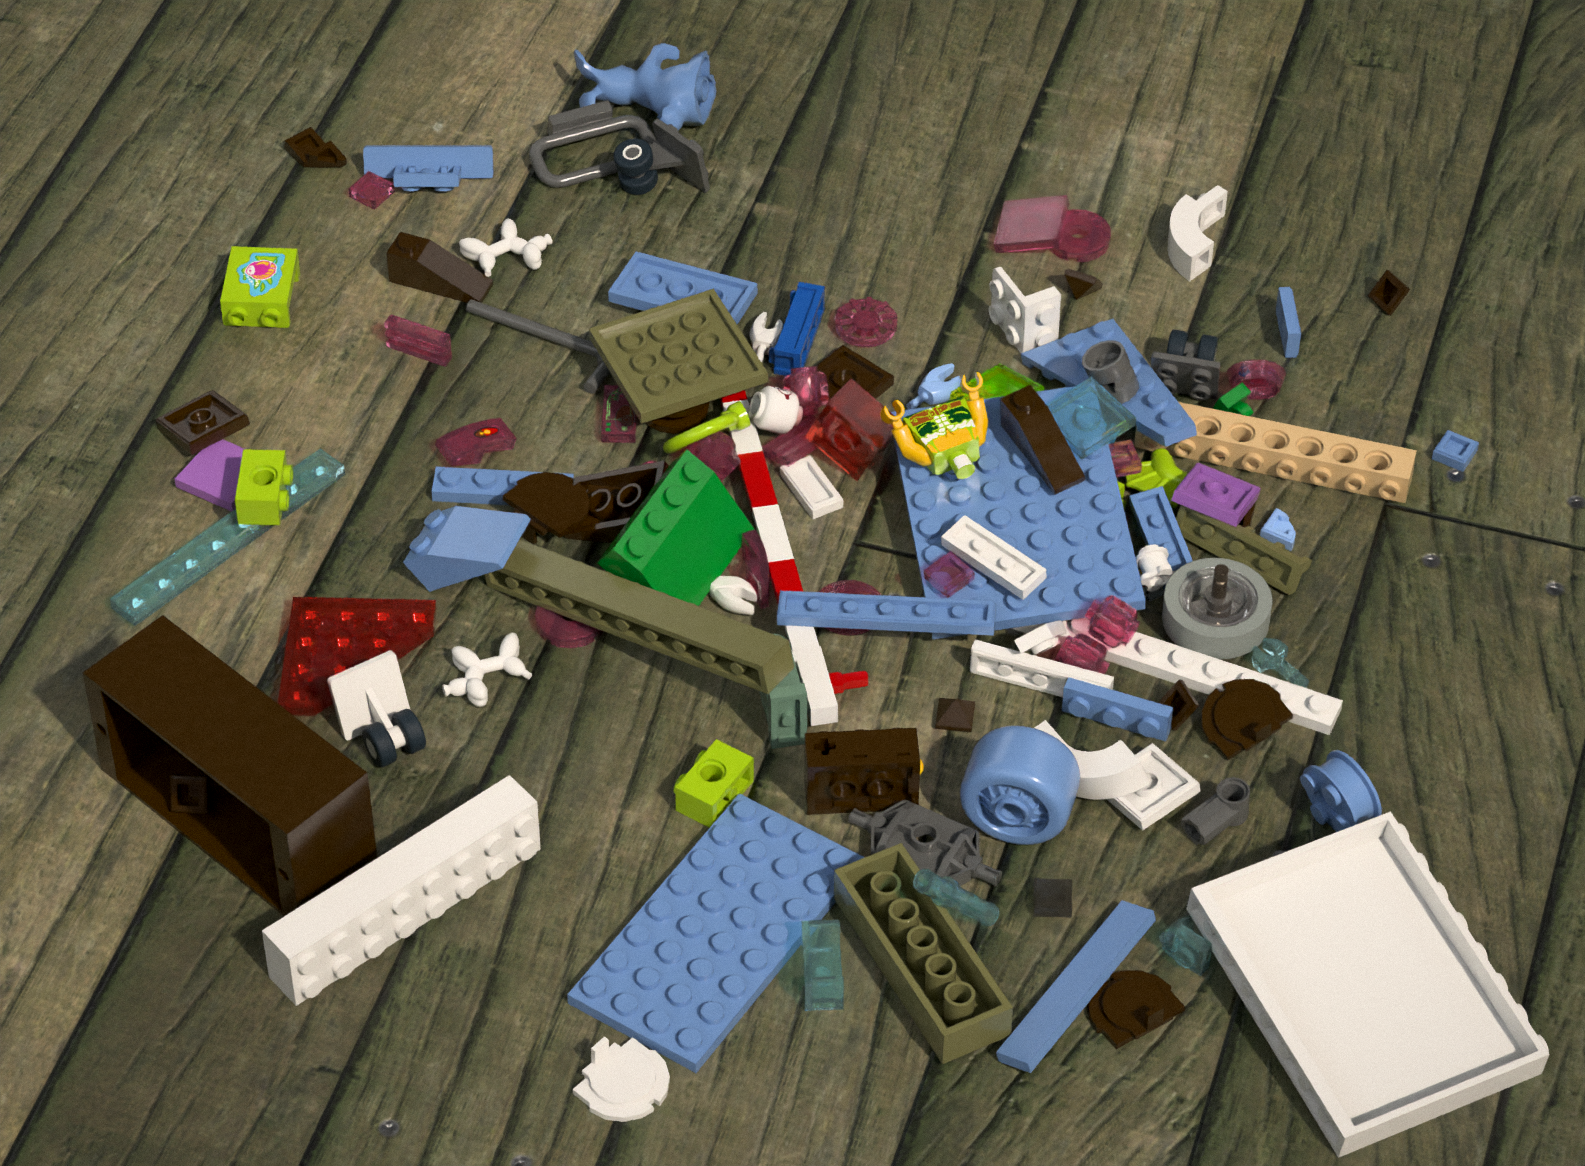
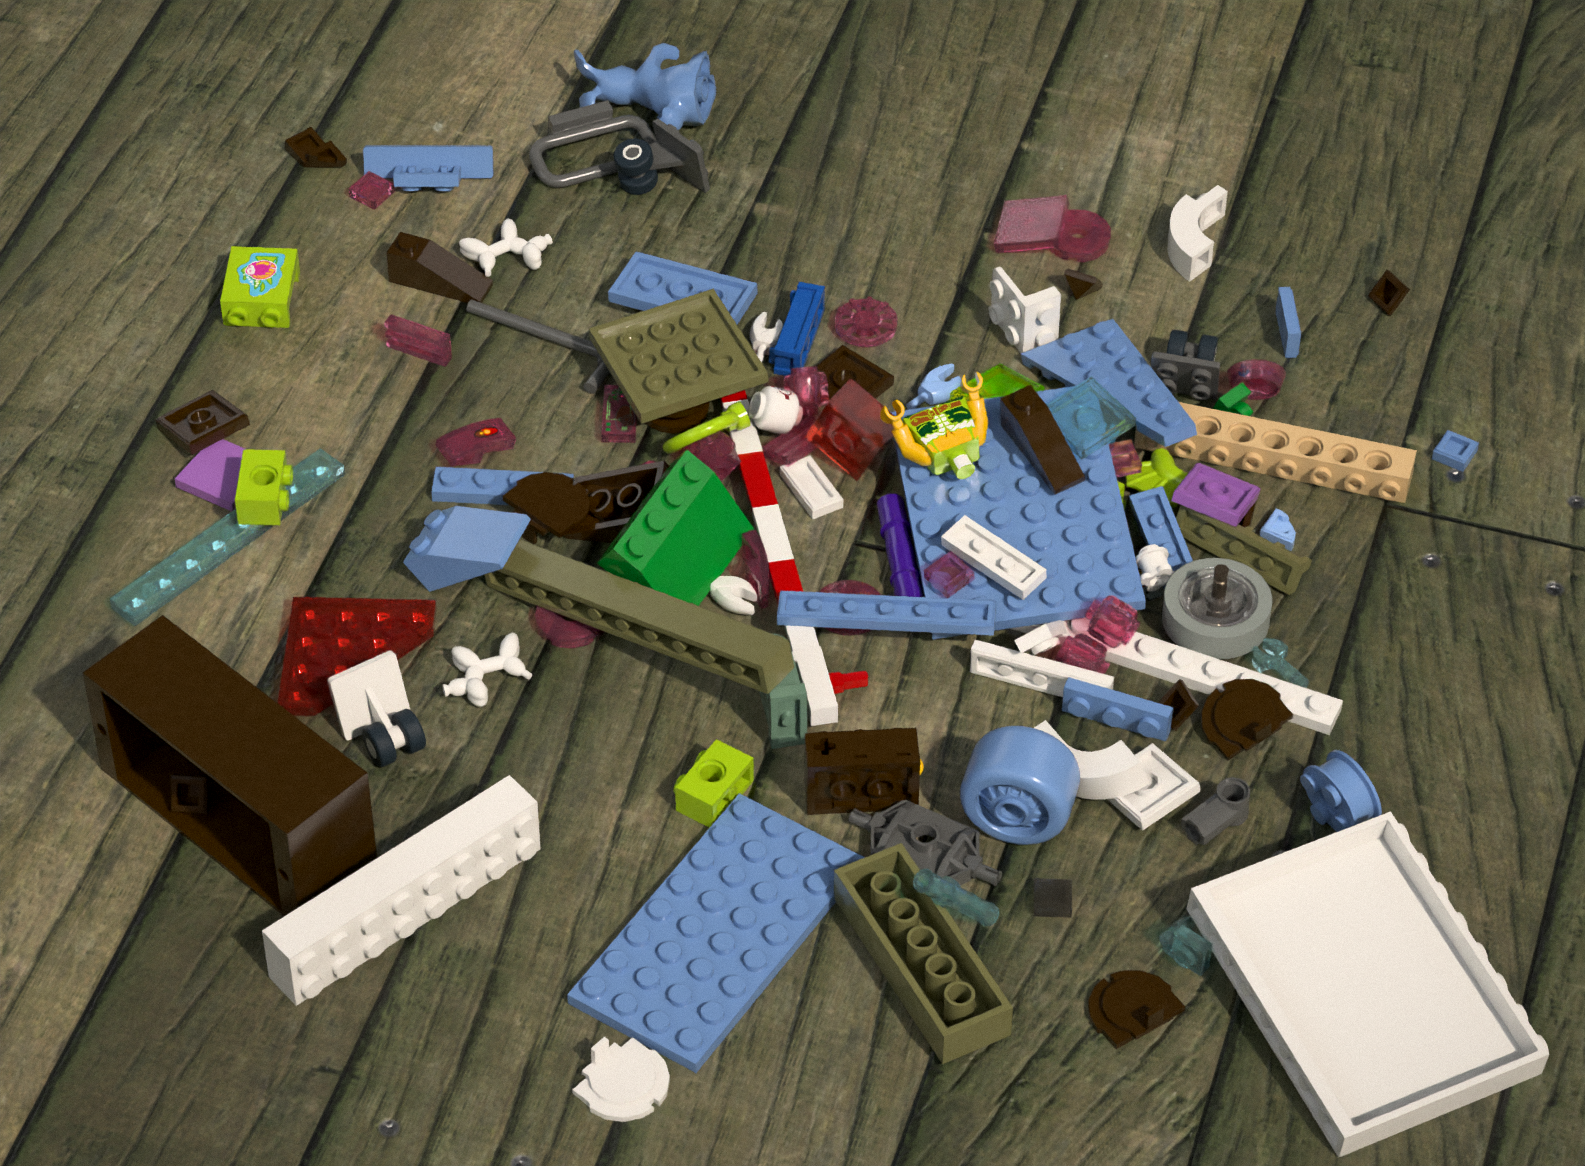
clear light blue panel [801,920,844,1011] -> none
dark brown slope [935,698,975,732] -> none
medium blue tile [996,900,1156,1073] -> none
dark grey wheel [1082,340,1139,406] -> none
none -> dark purple piece [877,494,924,597]

